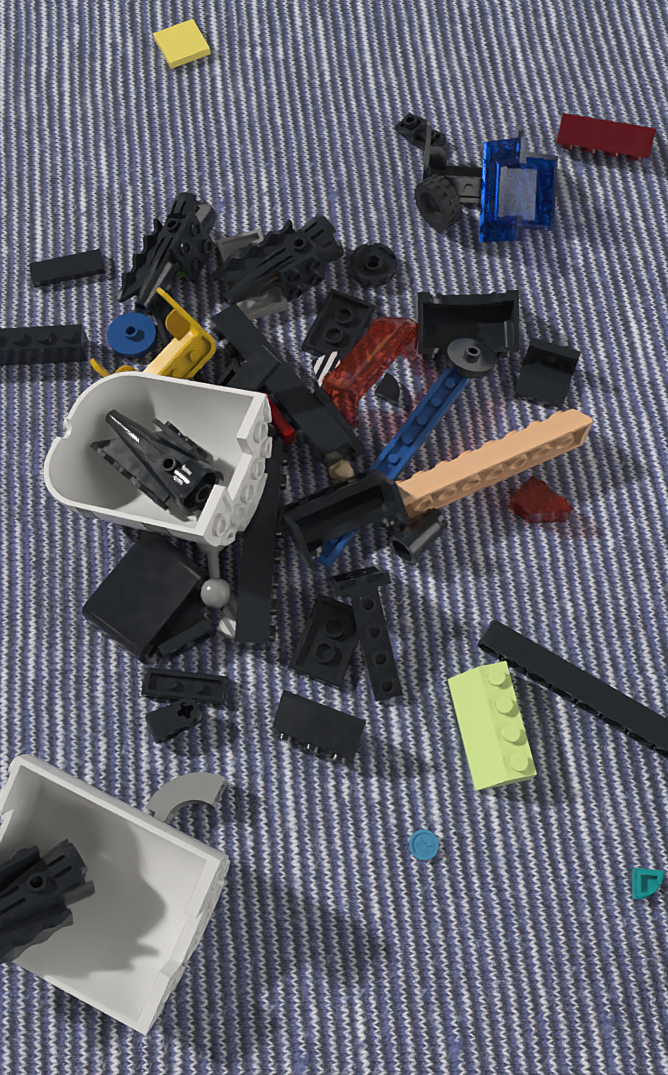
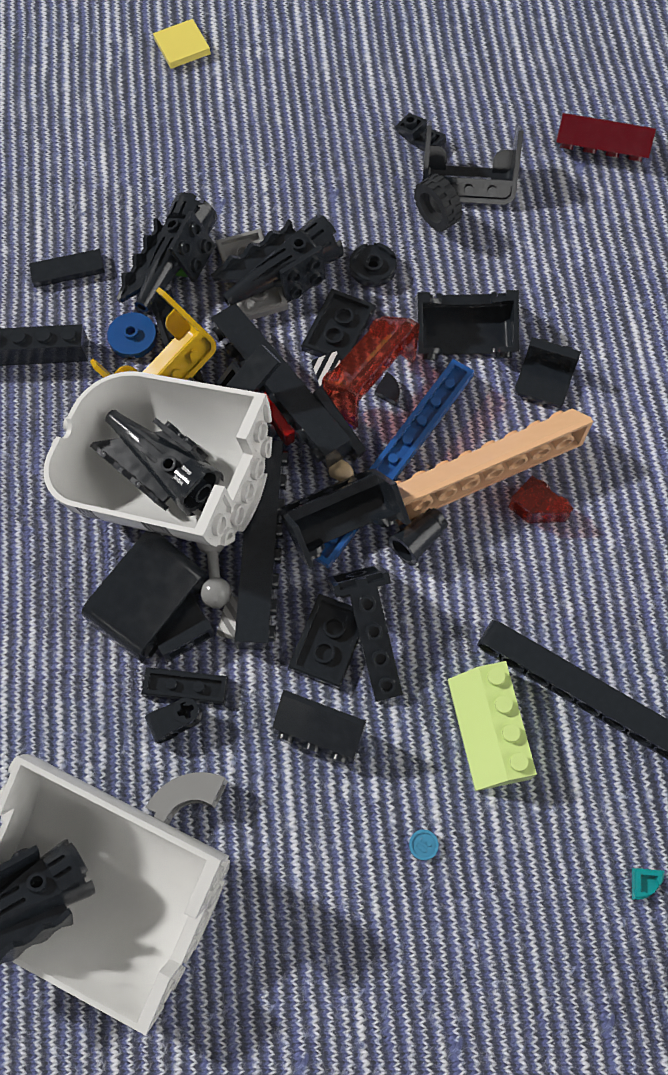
black plate [445,338,496,378] -> none
clear blue windscreen [479,137,558,243] -> none

